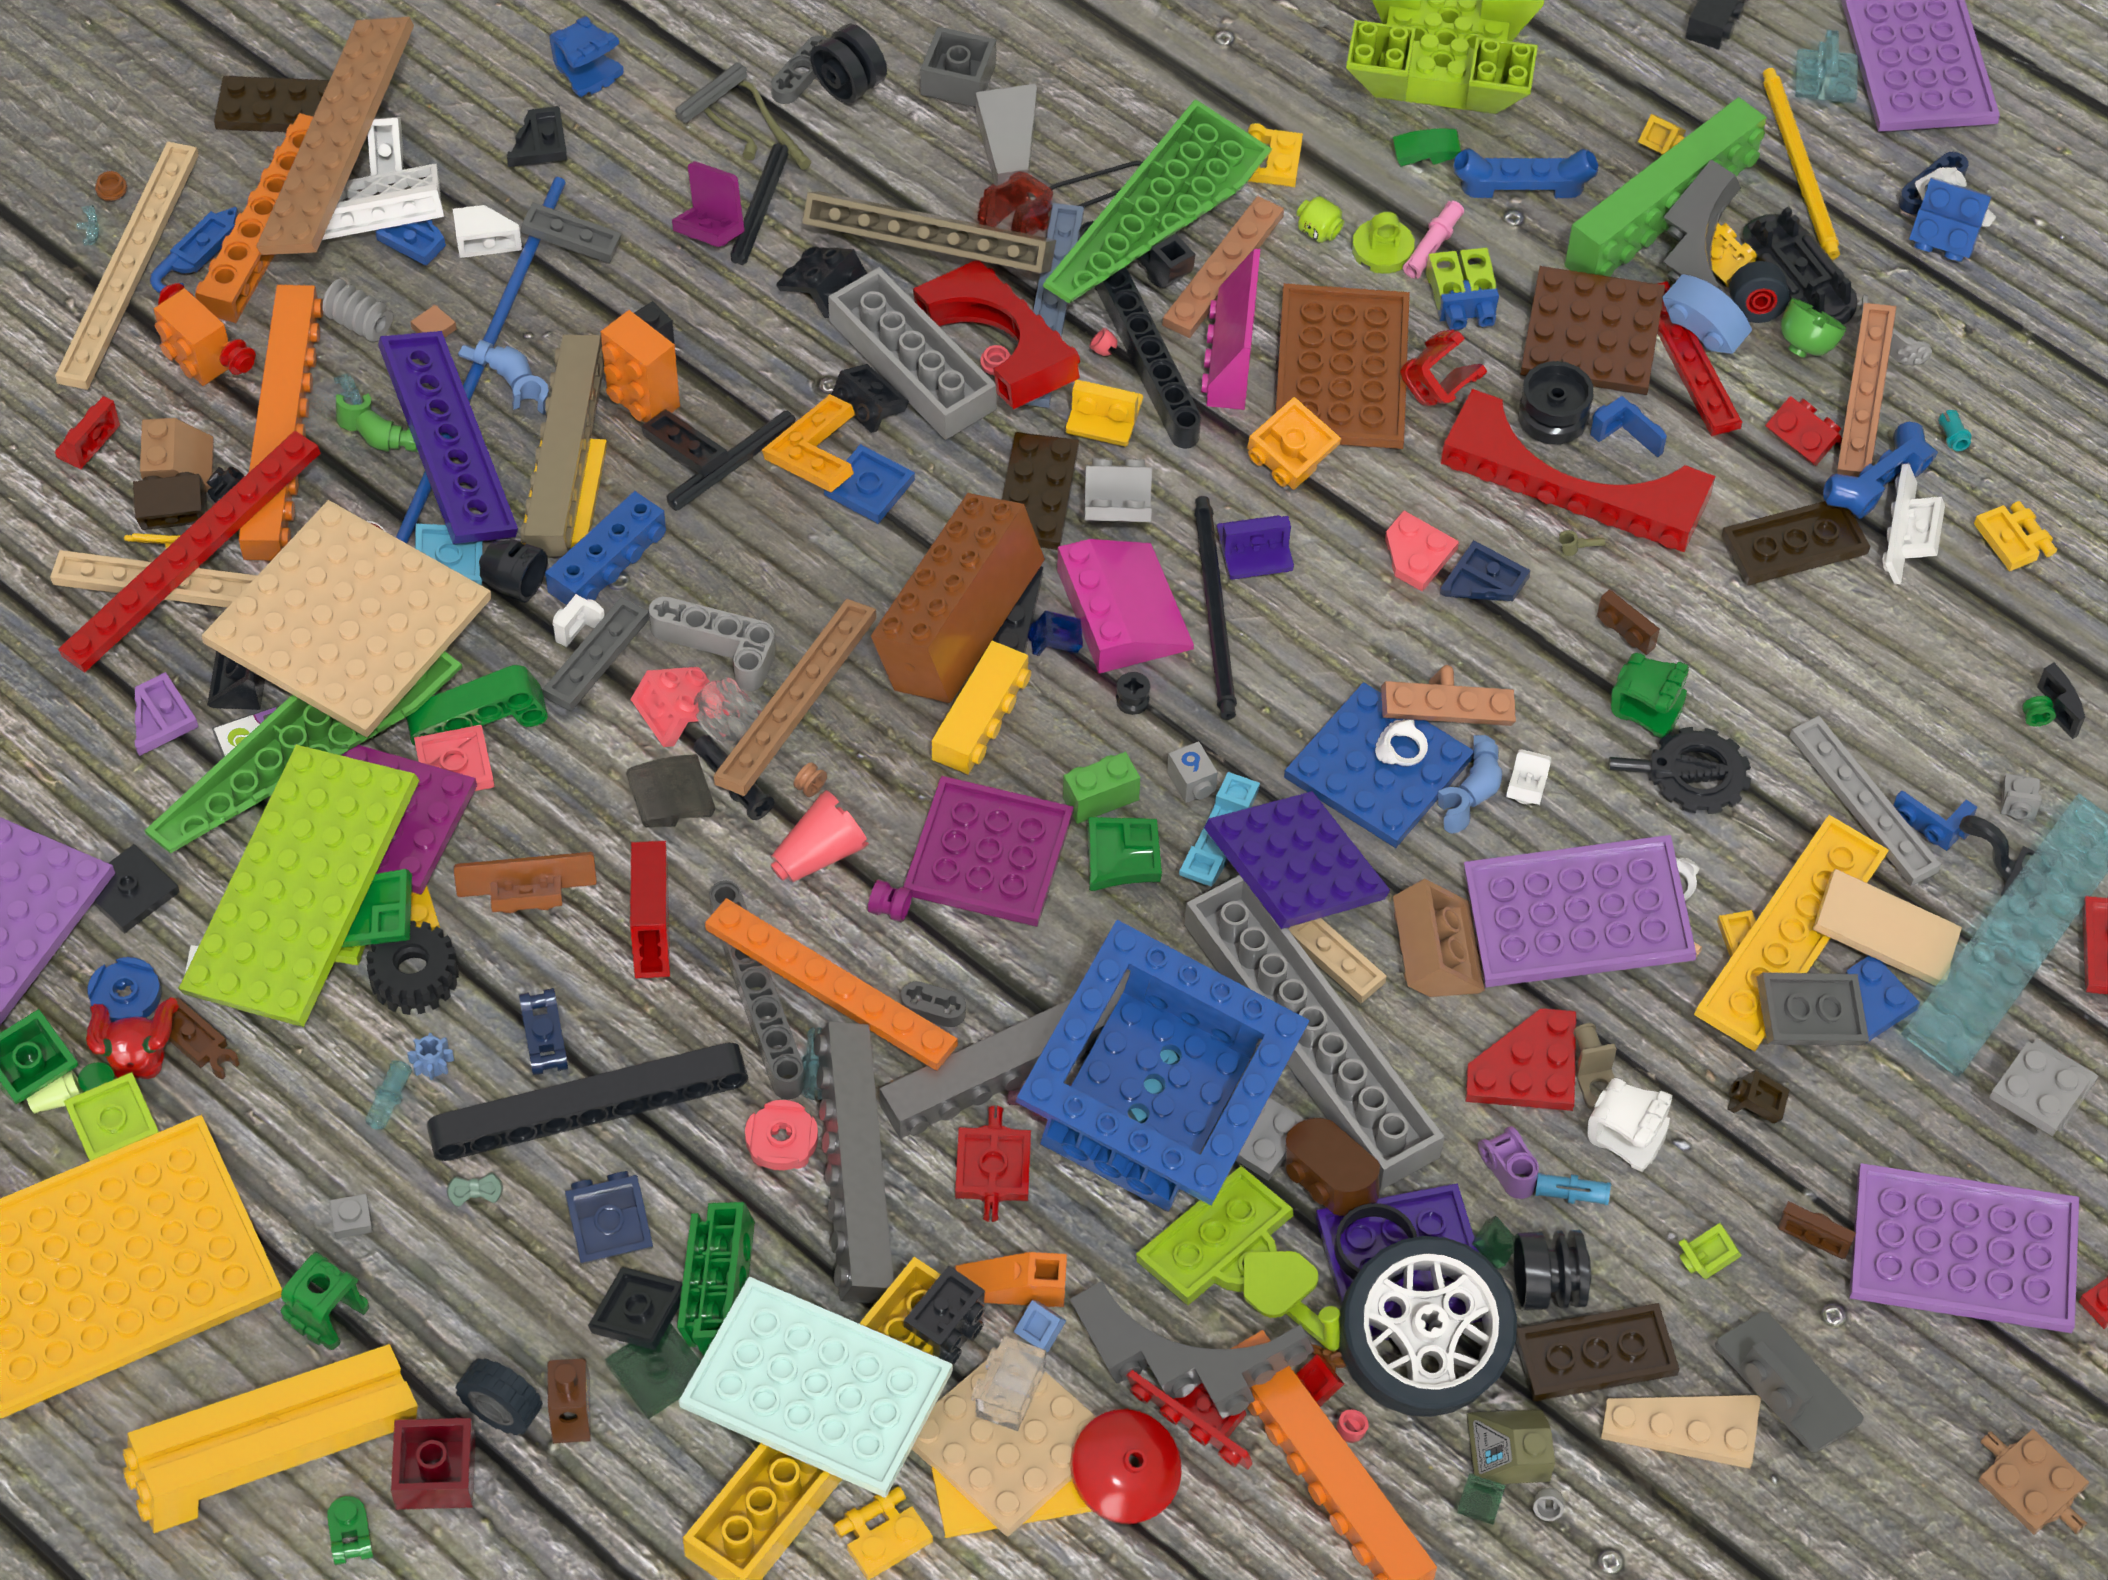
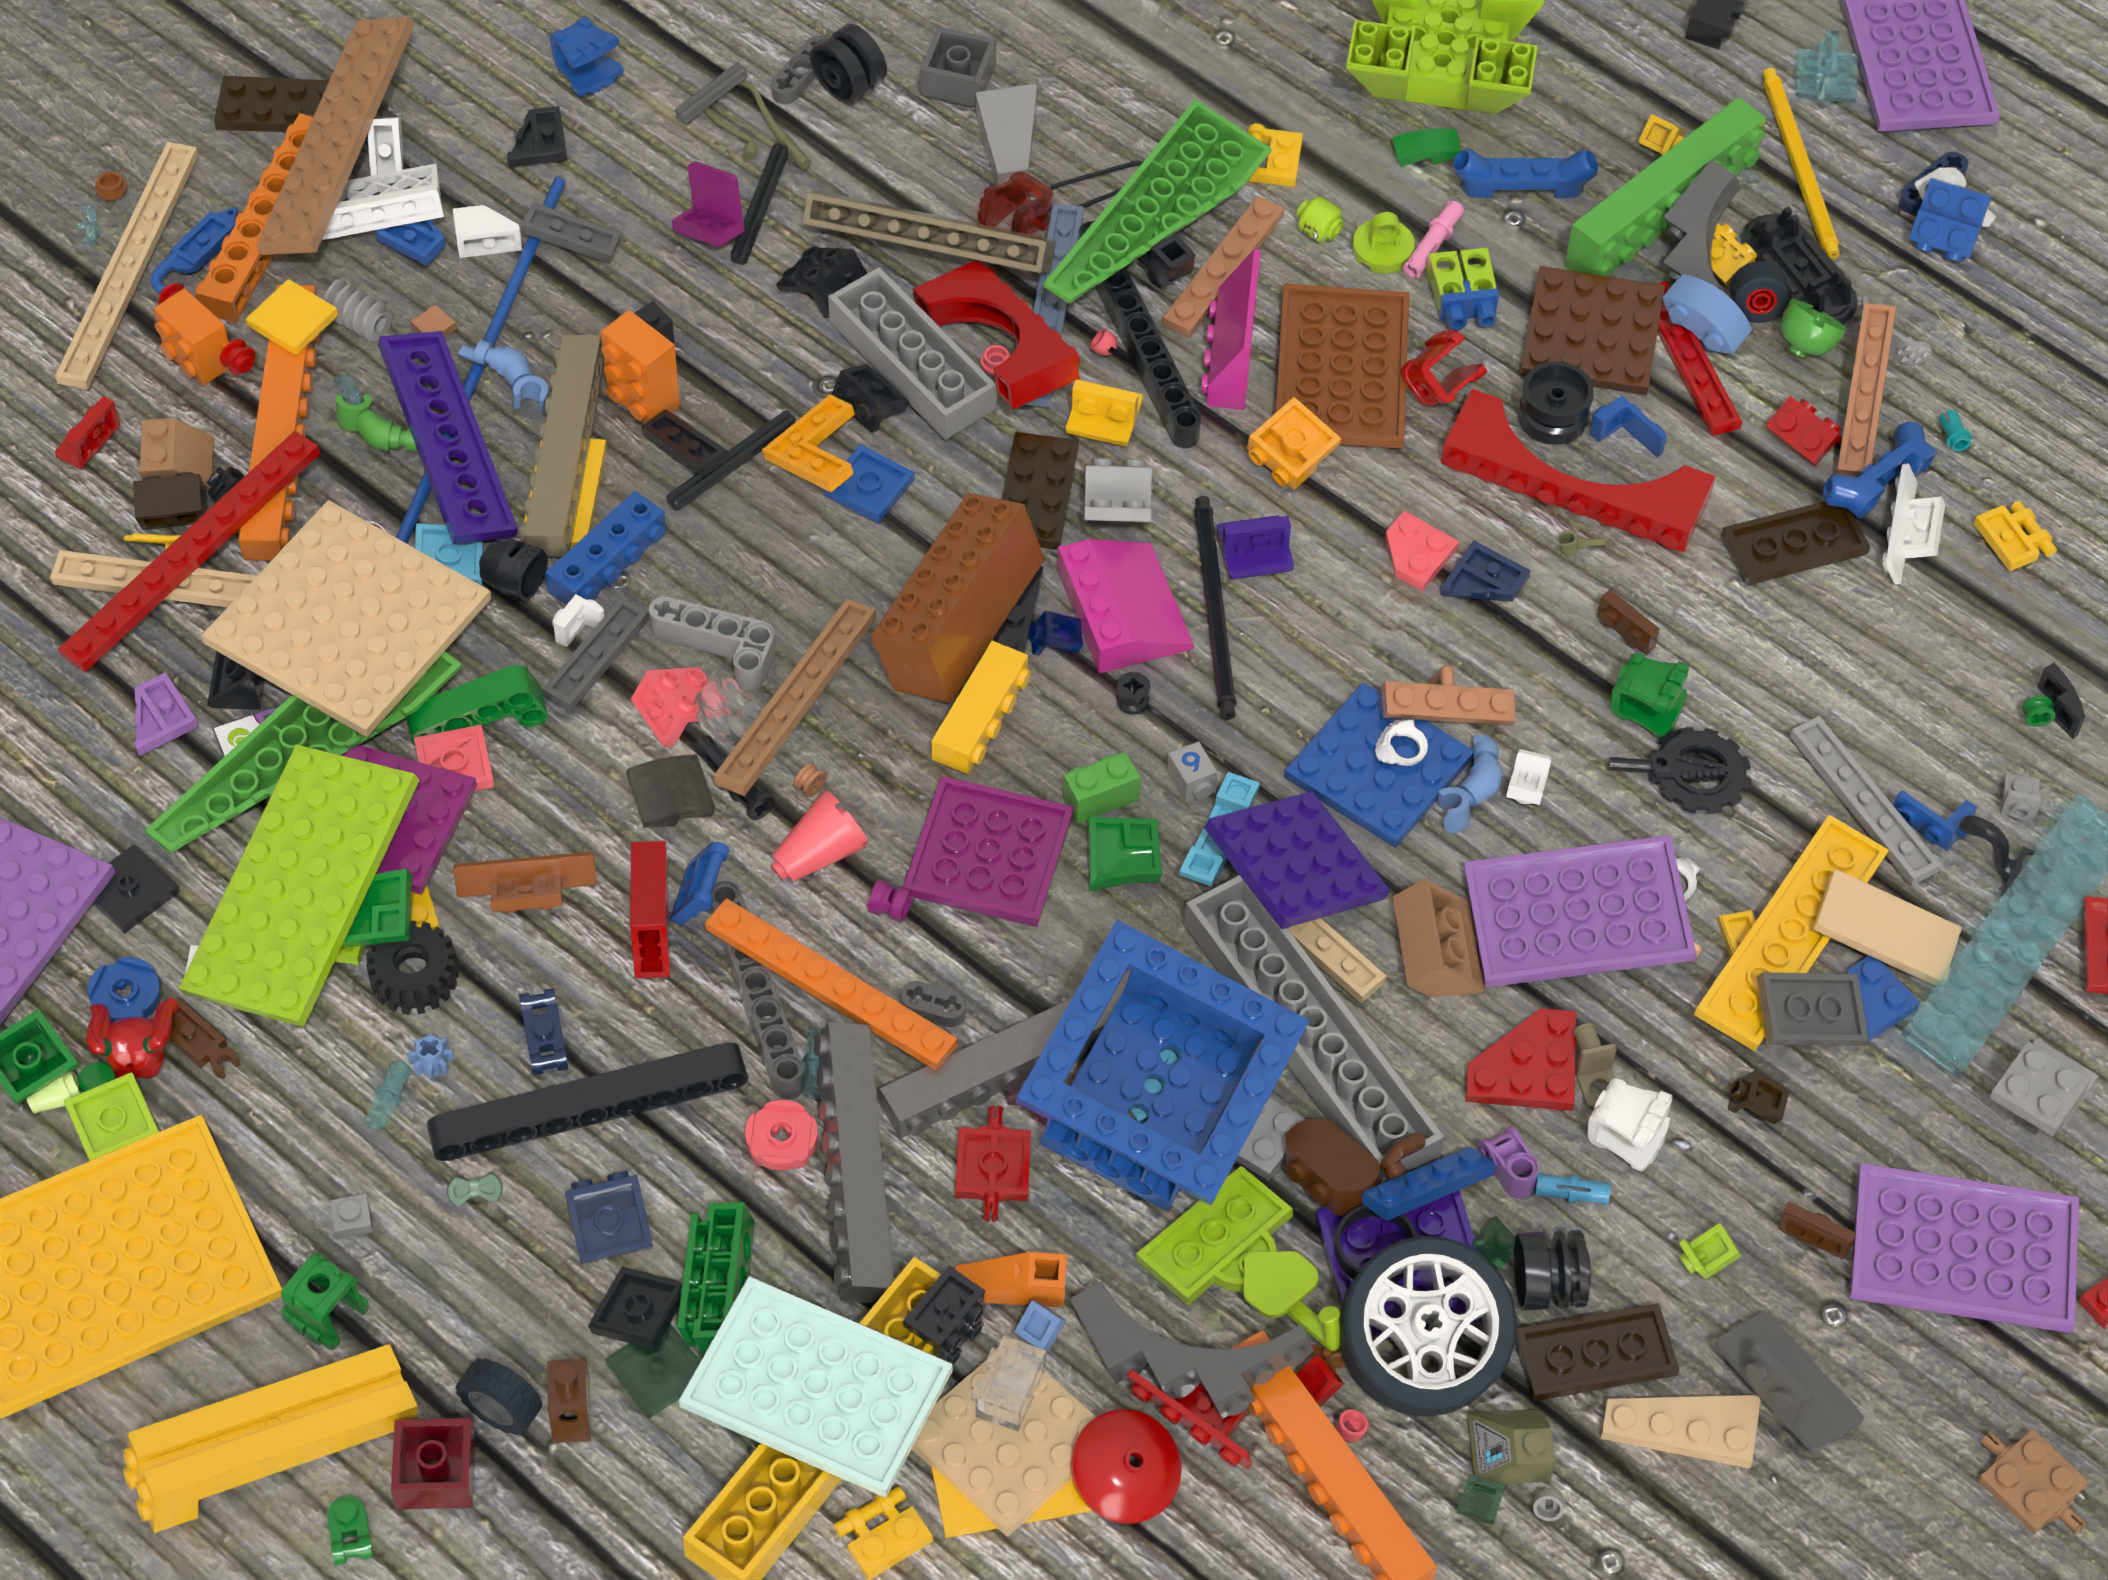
none -> yellow tile [246,279,338,355]
none -> blue plate [669,842,730,926]
none -> blue plate [1362,1147,1495,1221]
none -> reddish brown arm [1380,1132,1426,1179]

